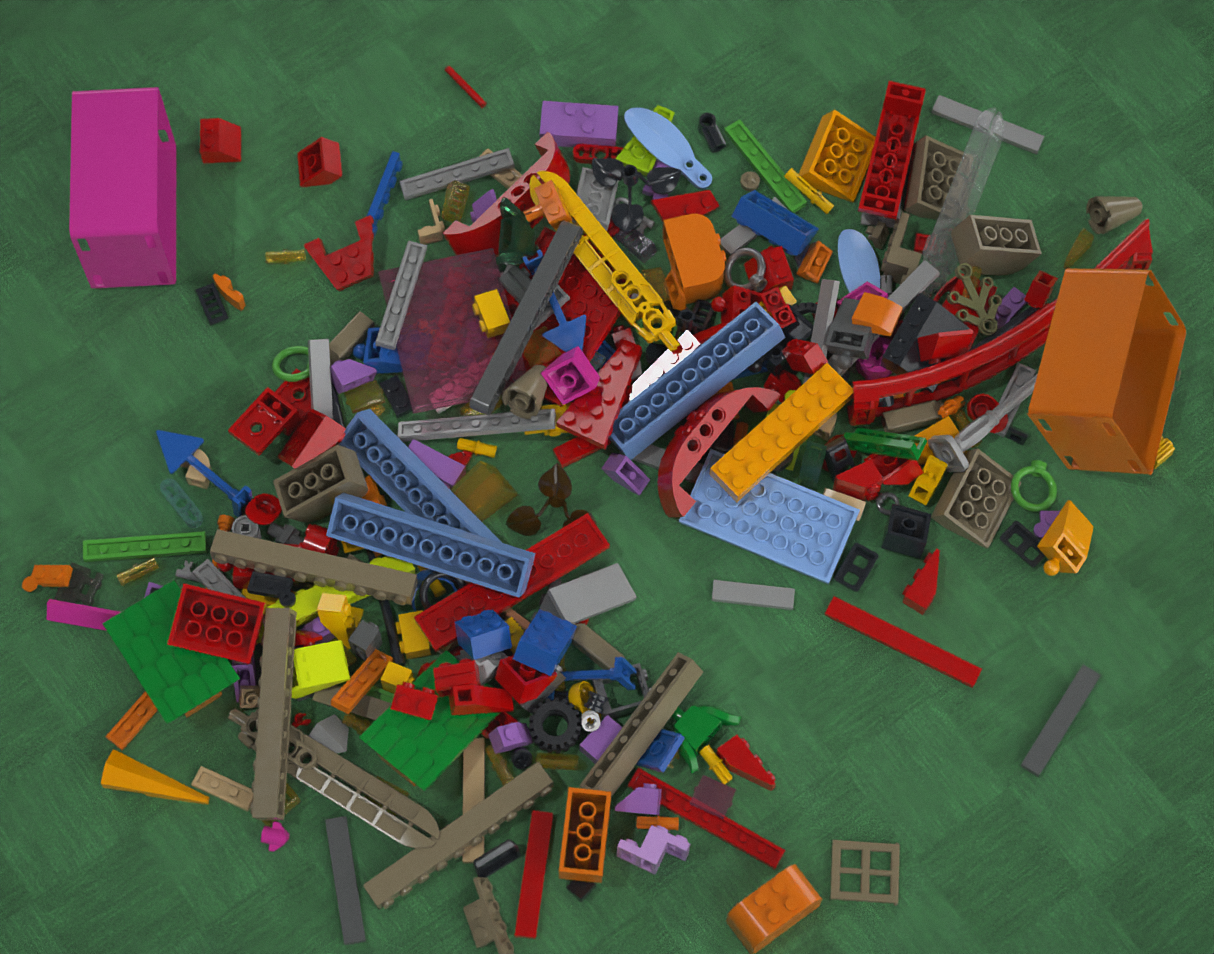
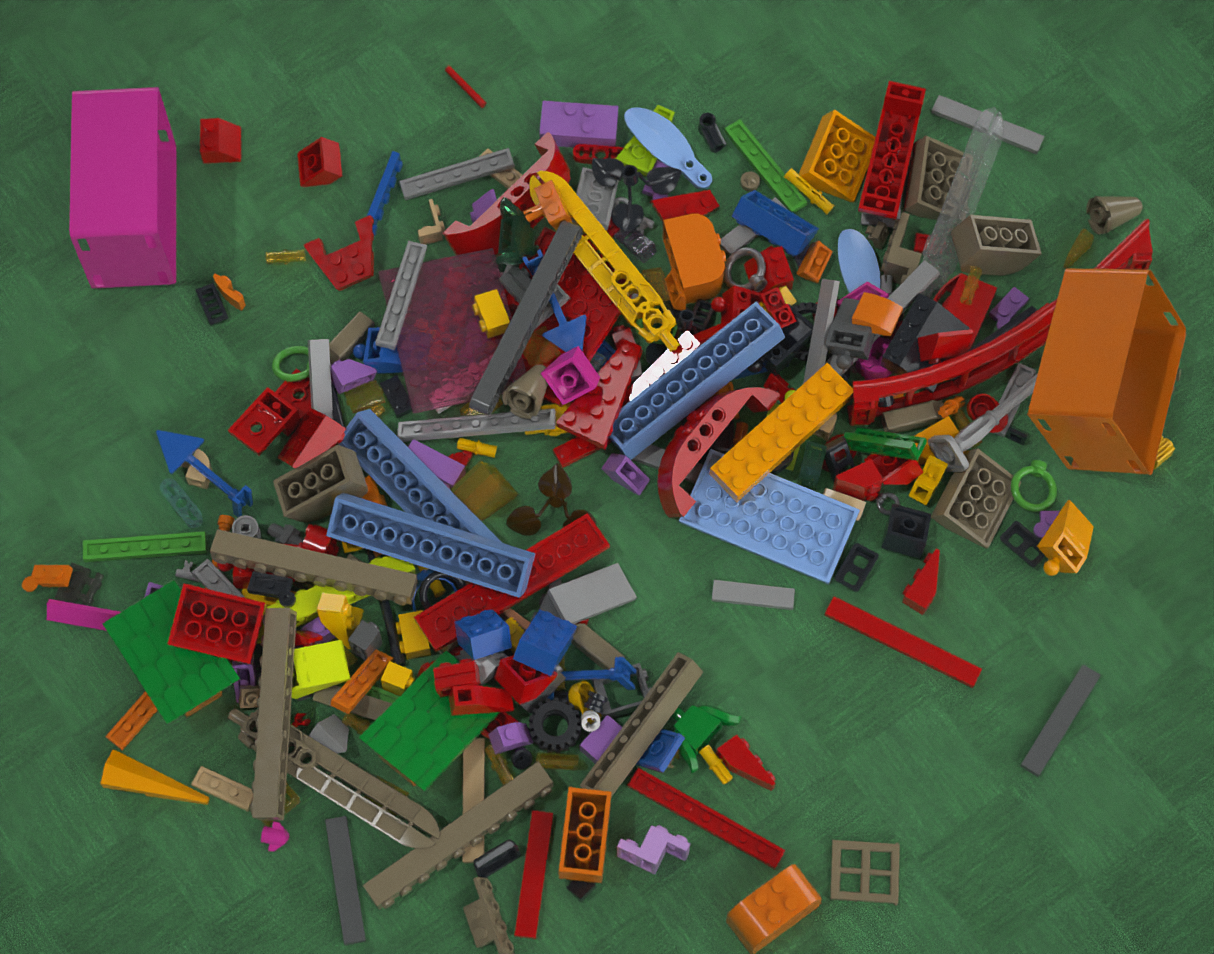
clear yellow pin [116,557,159,586] -> none
red cap [245,493,282,525] -> none
red bracket [390,681,438,720] -> none
clear yellow slope [442,180,470,223] -> none
medium lavender slope [615,783,662,815] -> none
orange axle [636,815,679,831] -> none
clear pink piece [690,775,736,819] -> none
red tile [779,370,802,390] -> none
red brick [782,339,828,374] -> none
olive plant [947,263,1002,336] -> none
red brick [1024,270,1058,308] -> none

